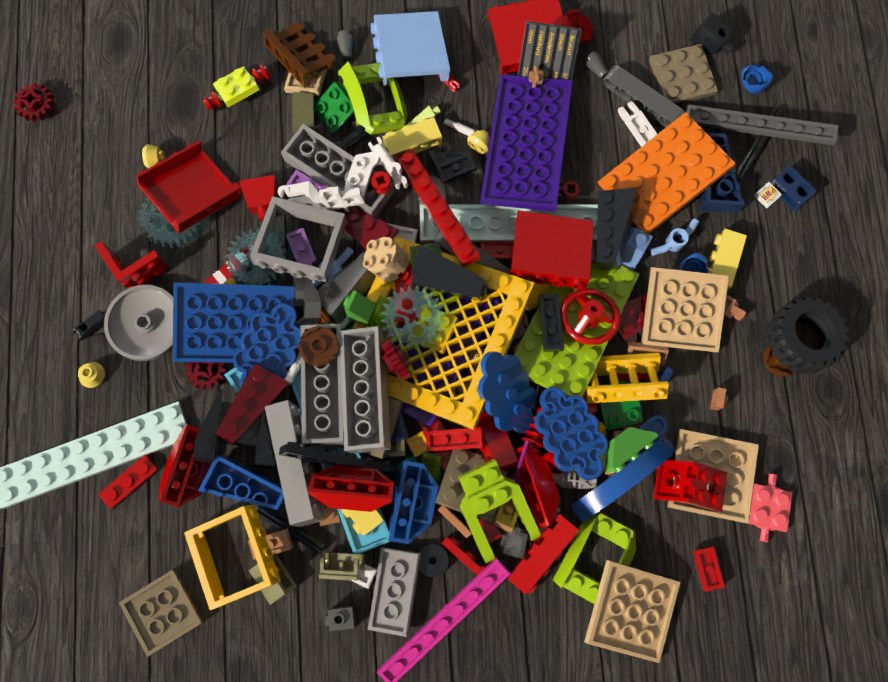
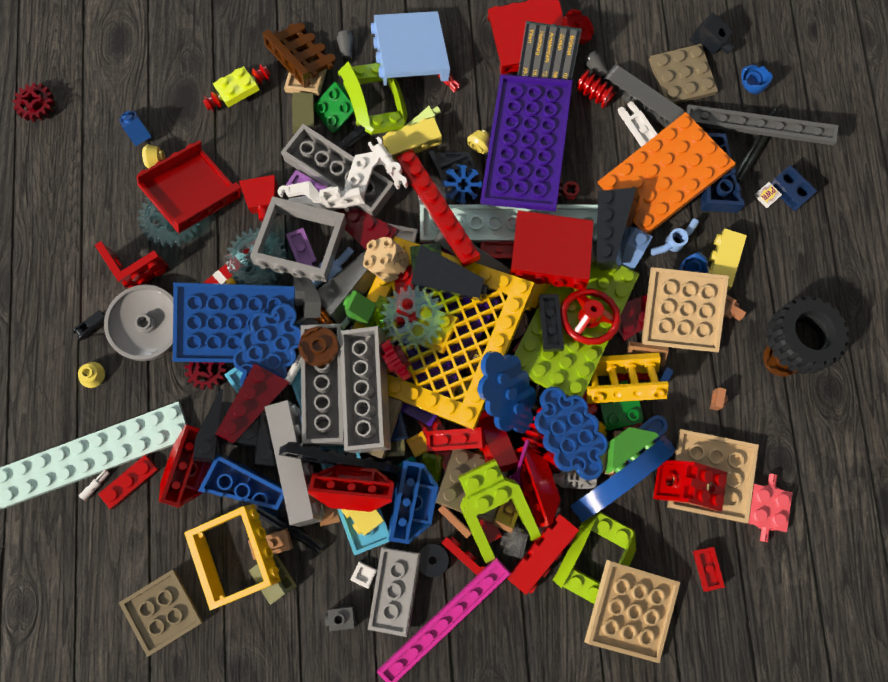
olive hinge [319,552,365,581] -> none
red wheel [371,171,391,195] -> none
white piece [444,118,476,136] -> none
medium nougat plate [529,65,543,88] -> none
none -> white pin [79,470,110,501]
none -> blue slope [119,110,151,146]
none -> blue gear [442,165,482,203]
none -> red piece [576,70,617,109]

